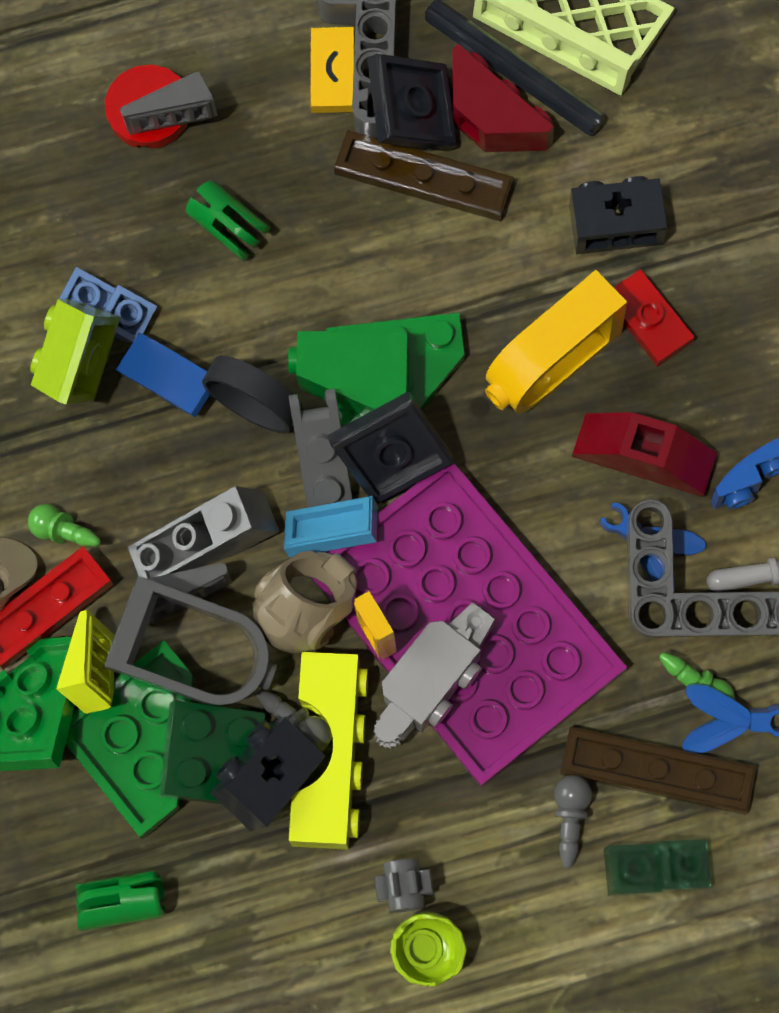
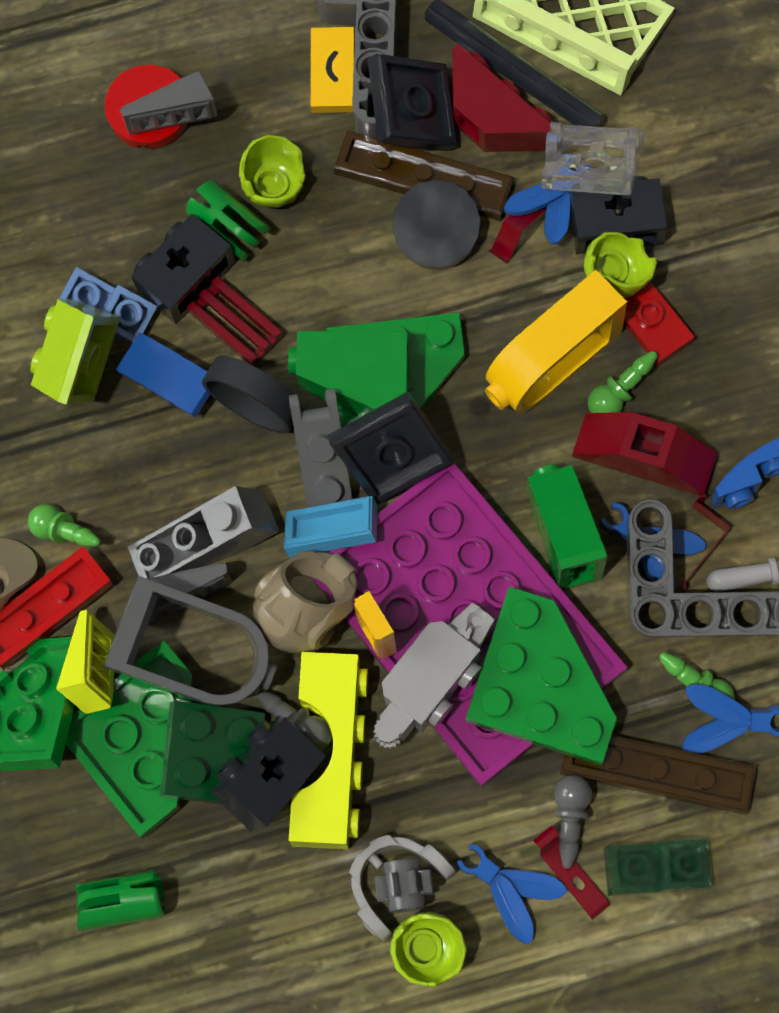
none -> black brick [131,214,236,324]
none -> dark red tile [187,277,283,367]
none -> lime hair [239,135,306,208]
none -> light grey piece [349,835,456,942]
none -> black tile [392,180,481,270]
none -> blue piece [456,844,566,944]
none -> green plate [465,587,617,766]
none -> dark red piece [487,207,547,264]
none -> blue piece [504,155,591,245]
none -> green slope [526,464,607,591]
none -> dark red piece [533,826,610,920]
none -> clear piece [541,122,644,195]
none -> lime hair [584,232,657,298]
none -> bright green bar [587,351,657,413]
none -> dark red piece [682,495,730,593]

